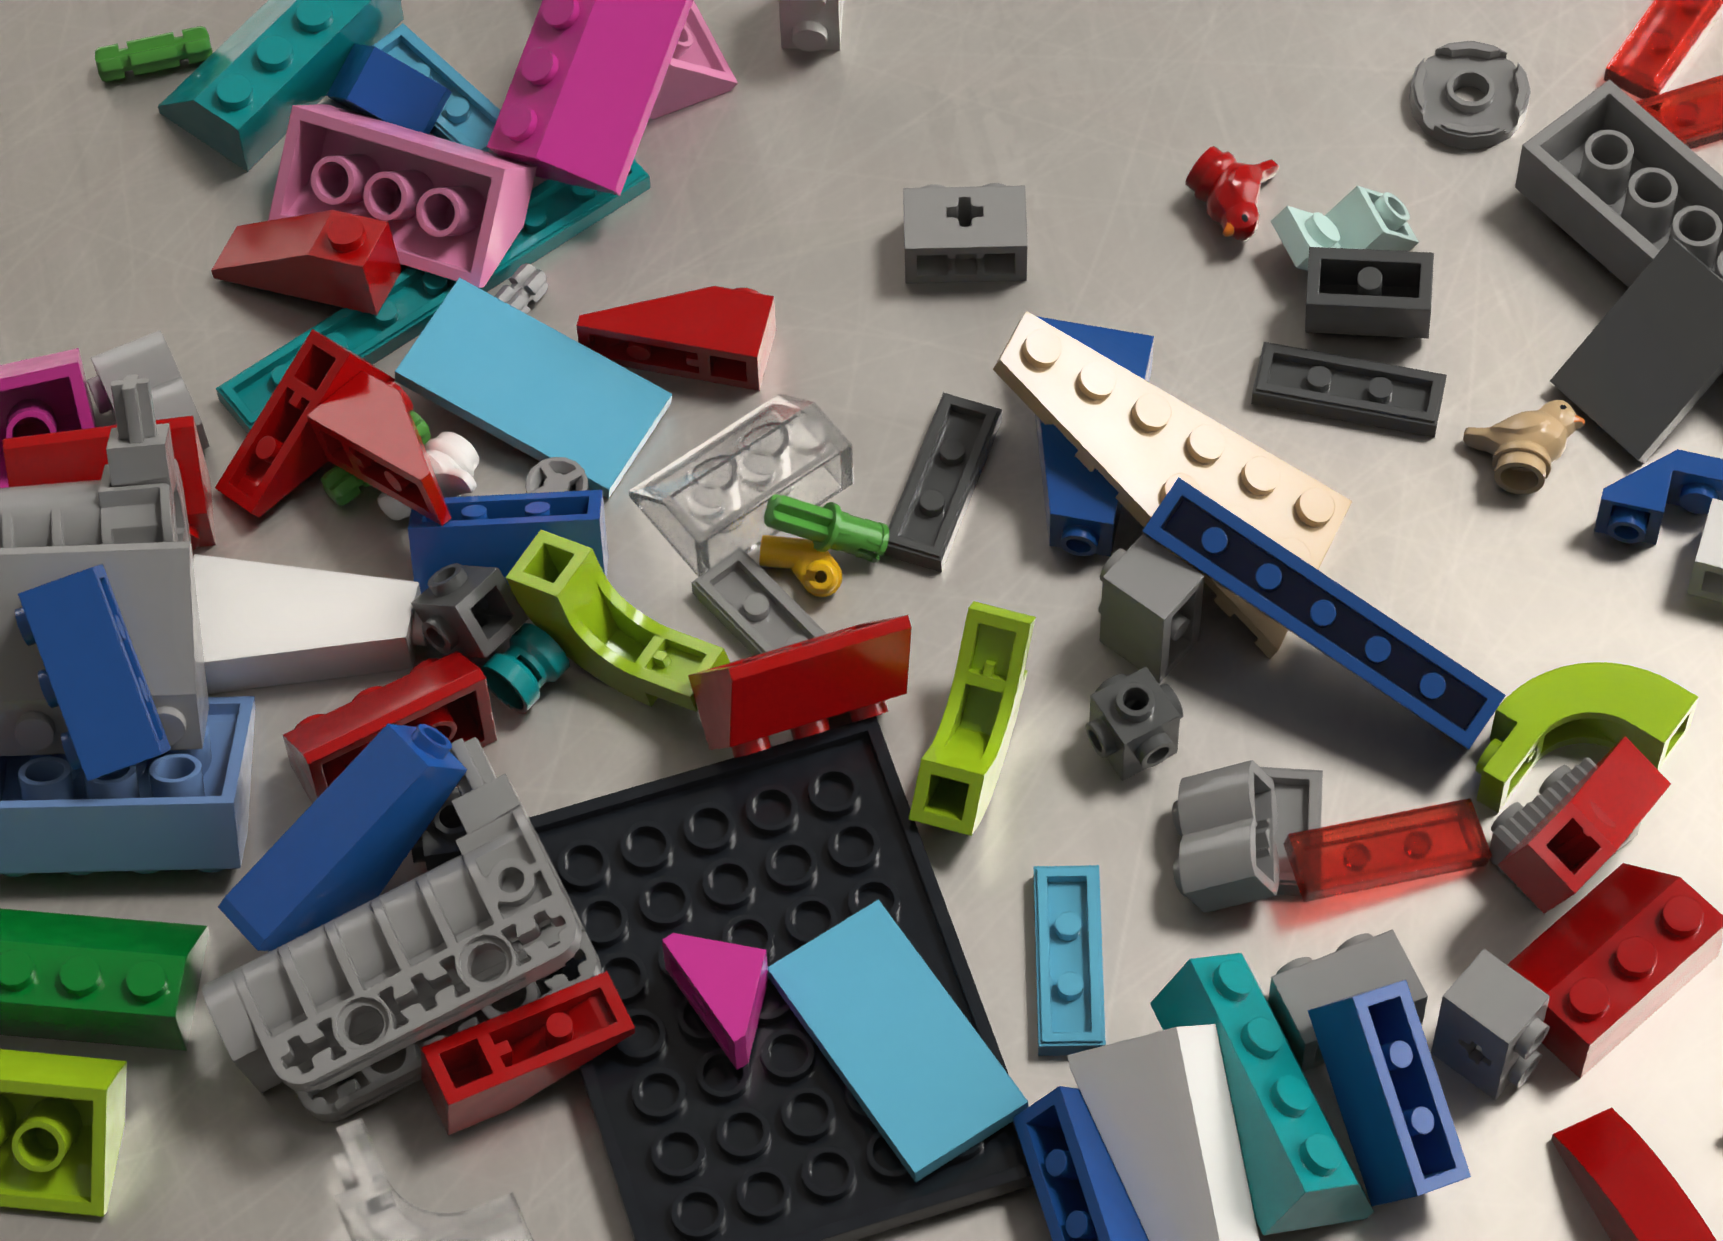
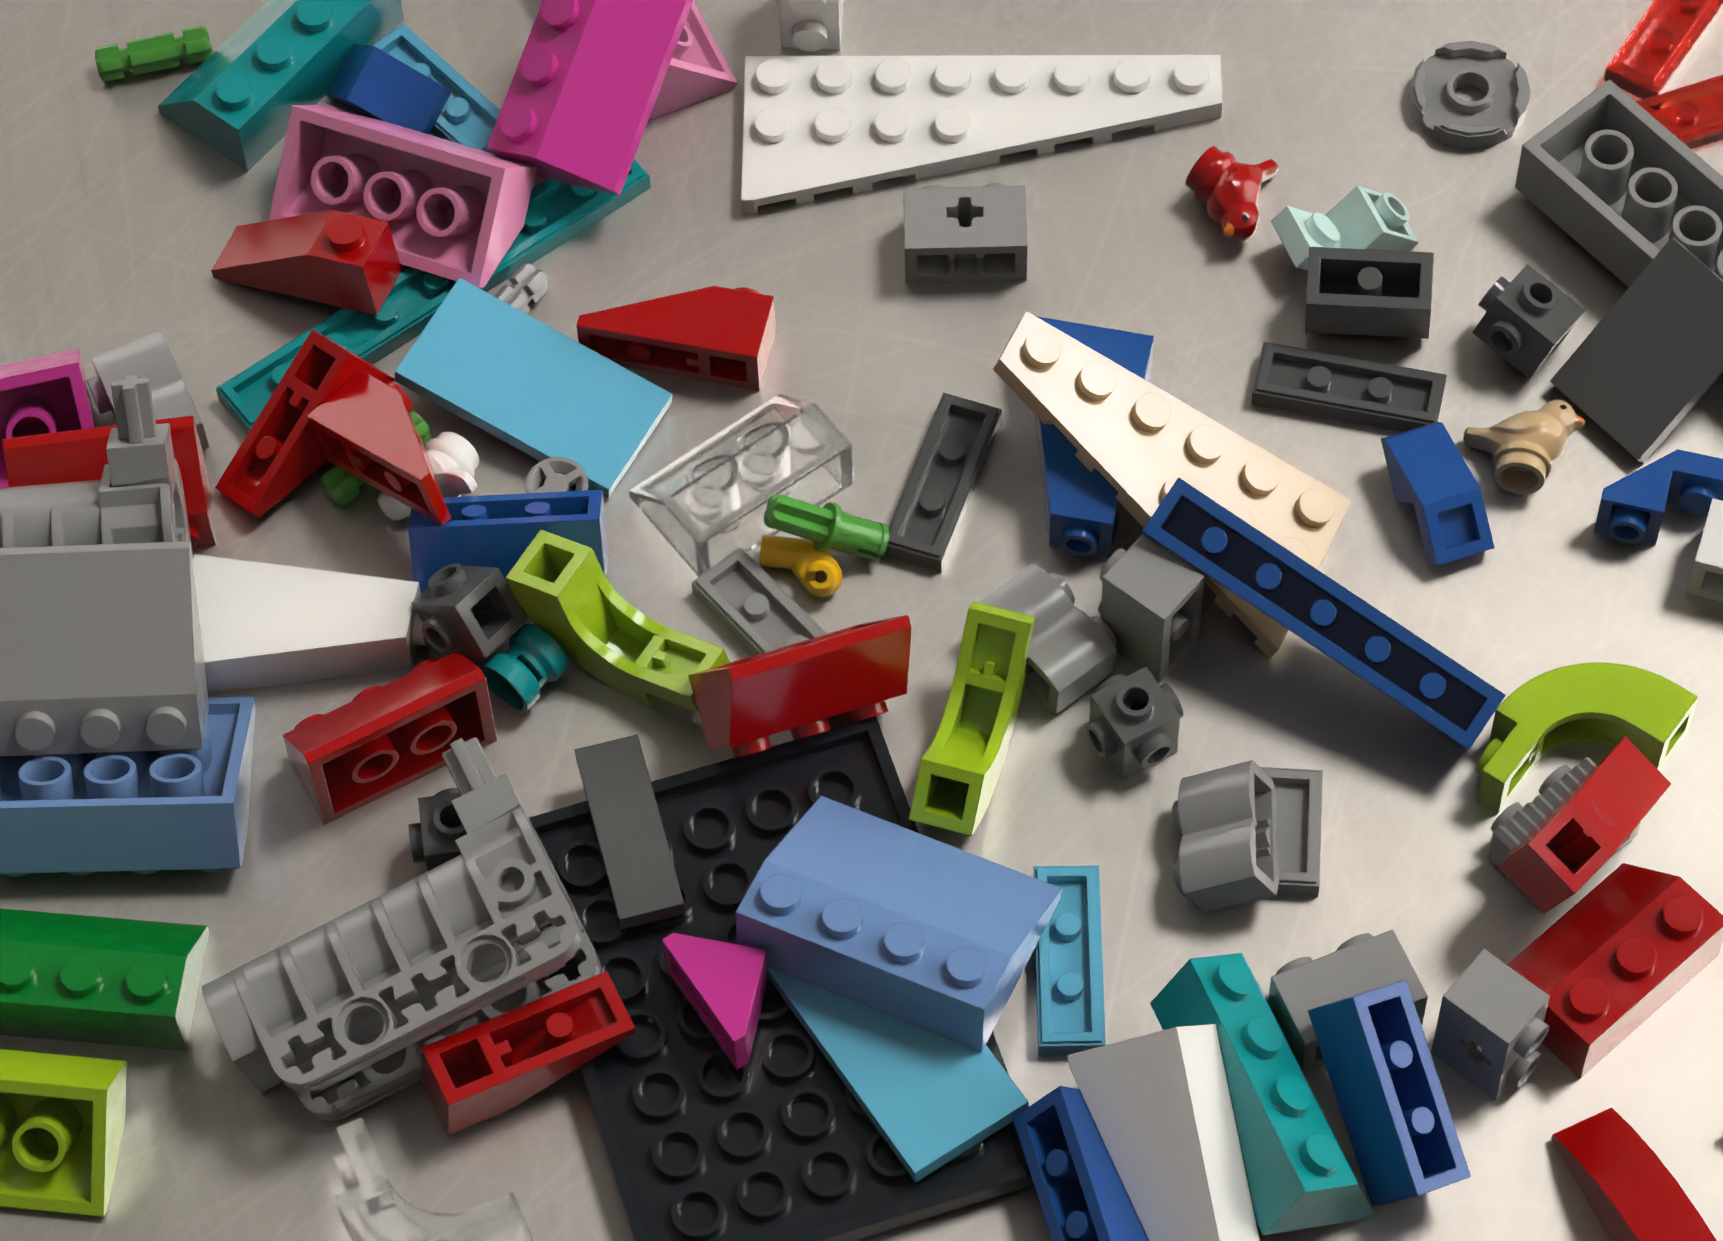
blue brick [15,564,171,781] -> none
blue slope [218,724,467,951] -> none
clear red tile [1283,798,1492,902] -> none
none -> dark grey tile [574,734,685,930]
none -> medium blue slope [736,796,1062,1052]
none -> white wing [741,55,1222,214]
none -> light grey brick [979,563,1117,714]
none -> blue slope [1381,422,1495,566]
none -> dark grey brick [1472,264,1586,379]

